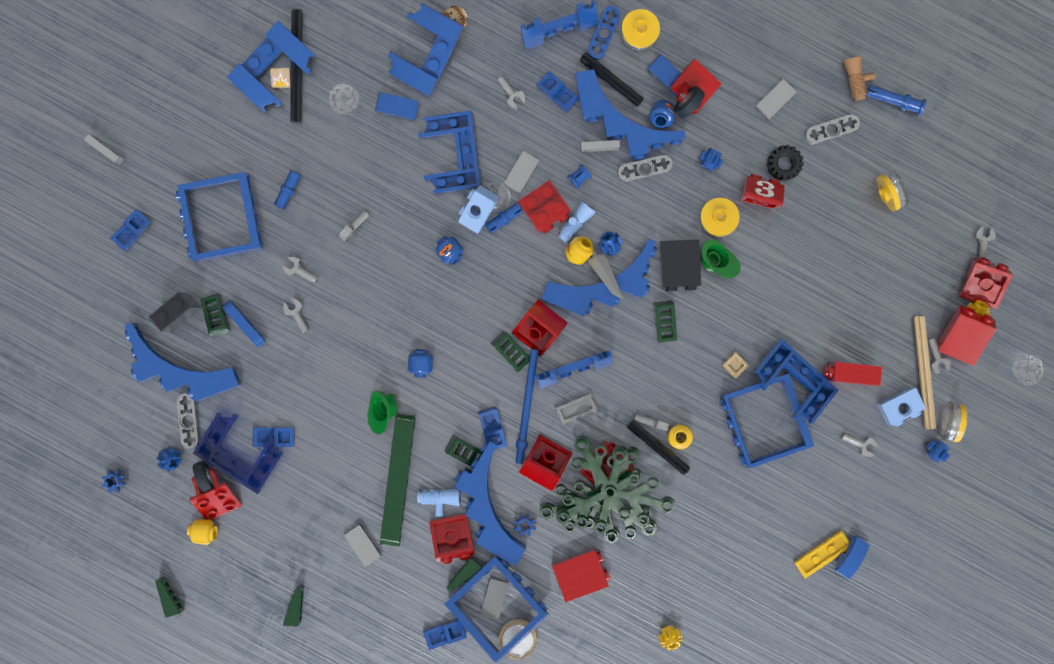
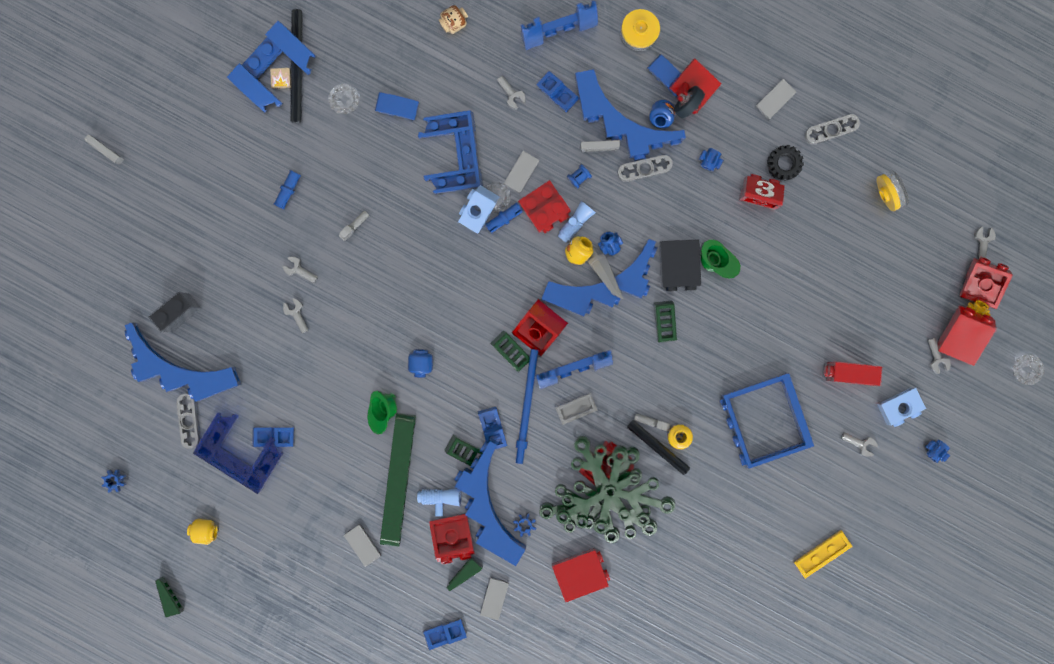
blue slope [110,209,151,252] -> none
blue gear [156,446,182,472] -> none
blue window [176,172,263,262] -> none
red plate [190,461,242,520] -> none
dark green slope [200,293,231,337] -> none
blue beam [222,300,266,348] -> none
dark green slope [283,585,304,627] -> none
blue wedge [389,3,465,96] -> none
blue head [435,236,464,265] -> none
blue window [445,556,550,663] -> none
clear piece [498,619,537,660] -> none
red slope [519,434,573,491] -> none
black axle [580,52,644,106] -> none
blue beam [588,6,620,60] -> none
yellow gear [658,626,683,650] -> none
yellow piece [700,198,740,238] -> none
tan tile [721,352,749,379] -> none
blue wedge [754,339,839,425] -> none
blue slope [834,536,870,579] -> none
medium nougat piece [843,56,875,101] -> none
blue pin [866,84,927,116] -> none
tan axle [913,316,936,429] -> none
clear piece [939,402,967,442] -> none

